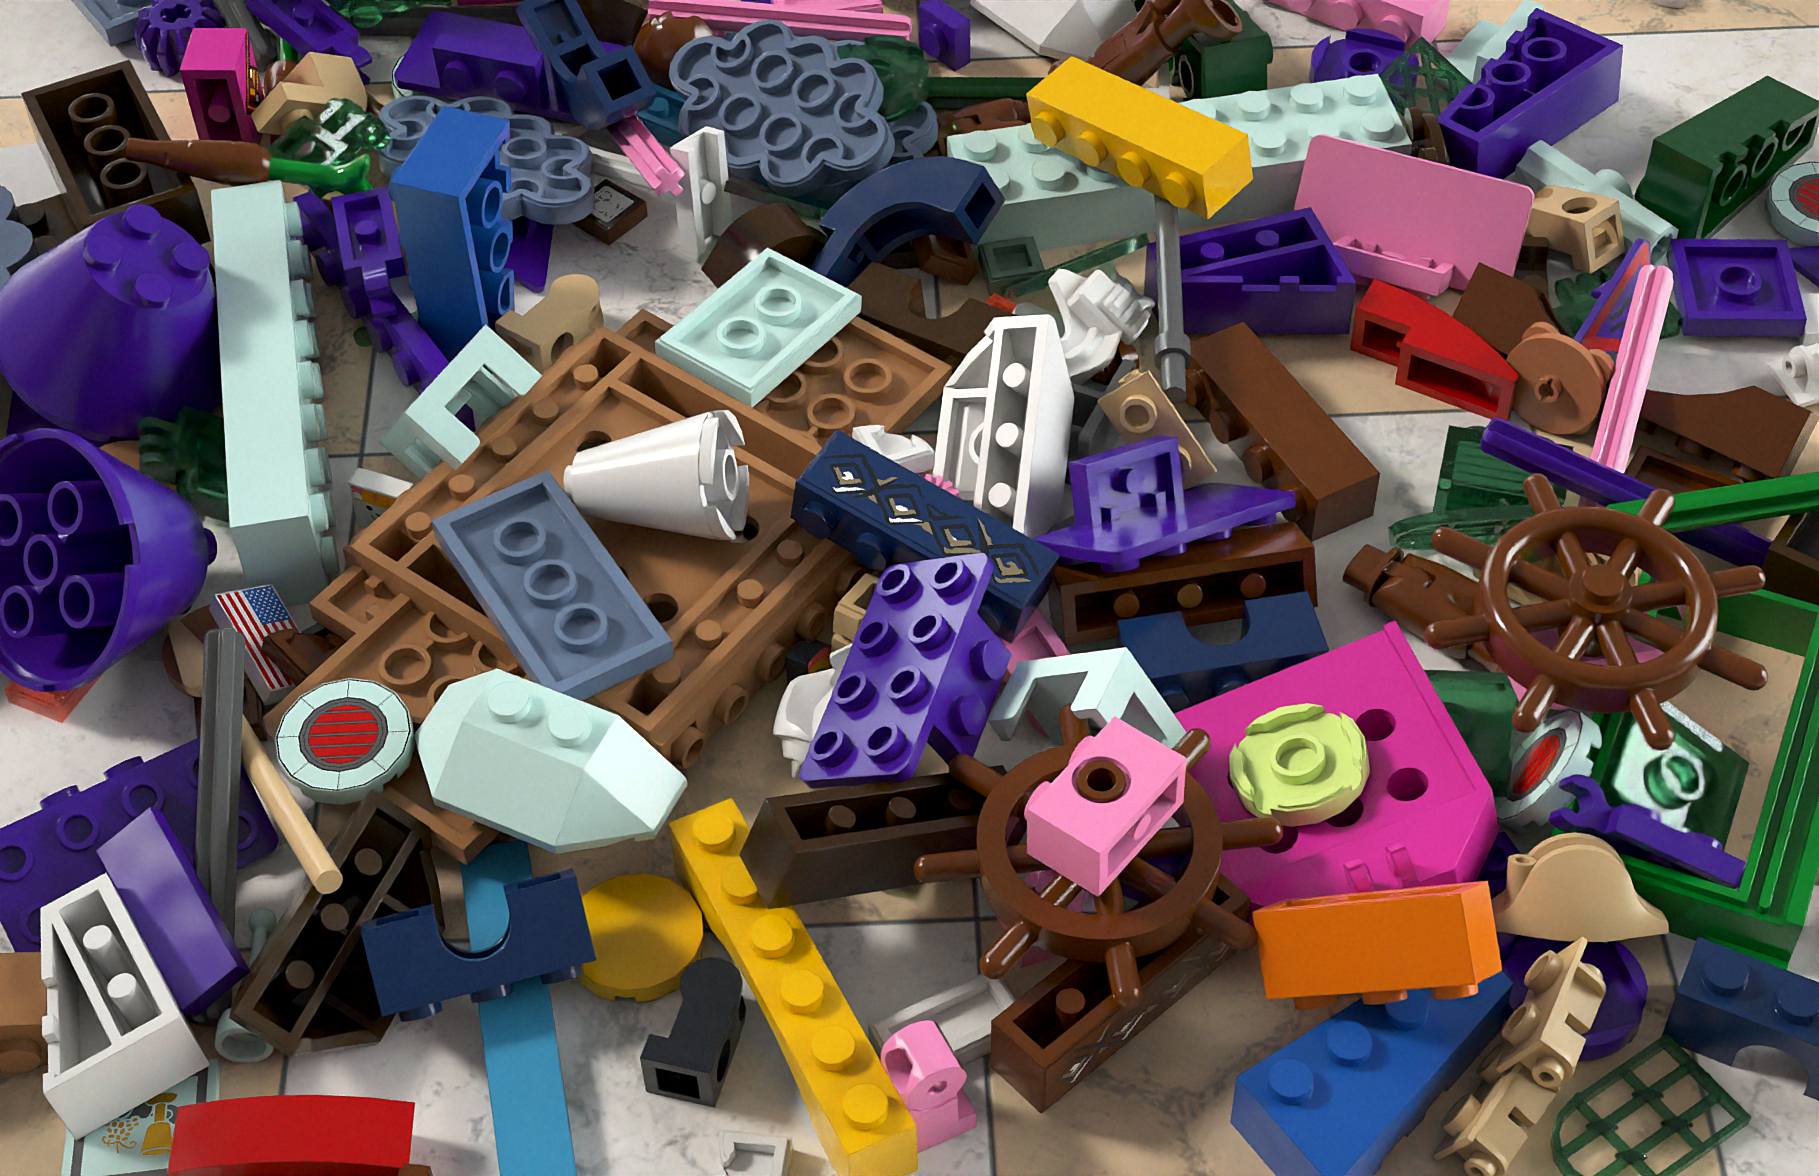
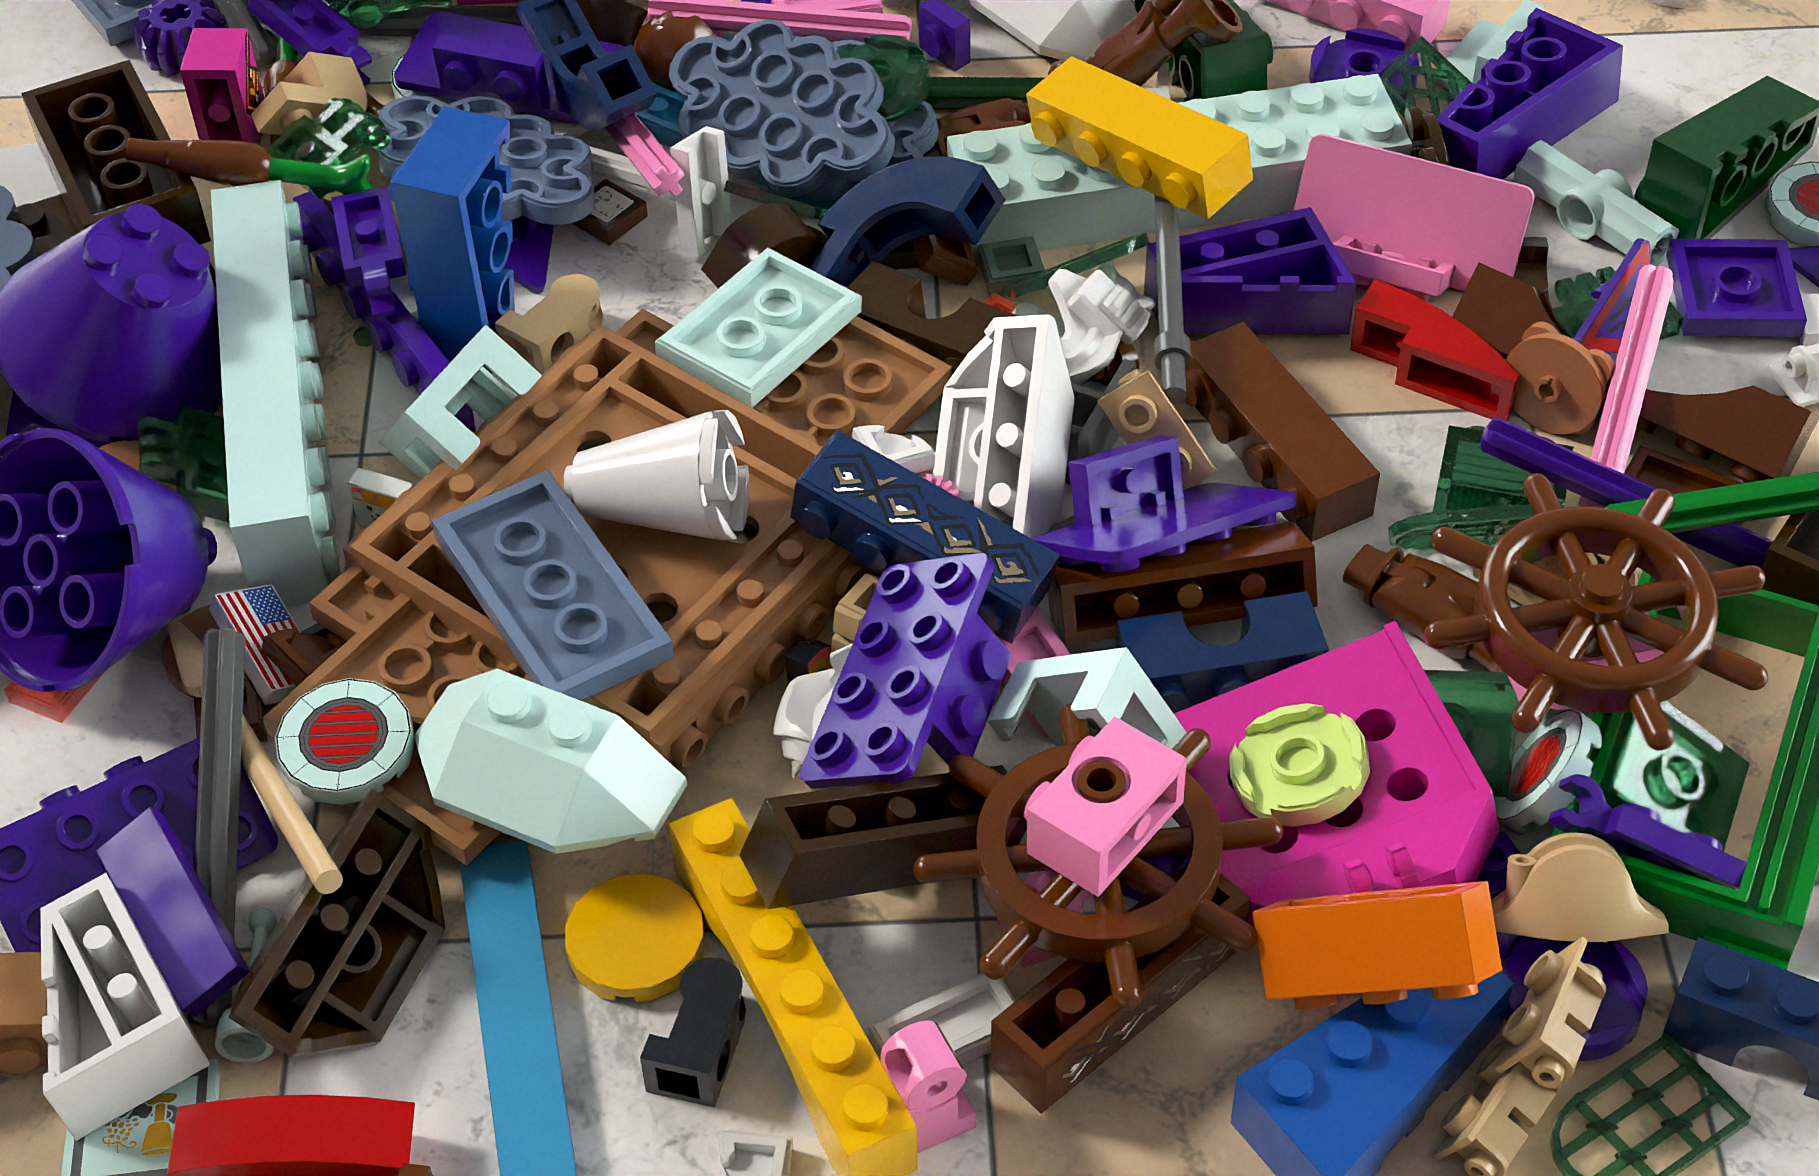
dark blue arch [361,868,596,1022] -> none
tan leg [1524,185,1625,274] -> none

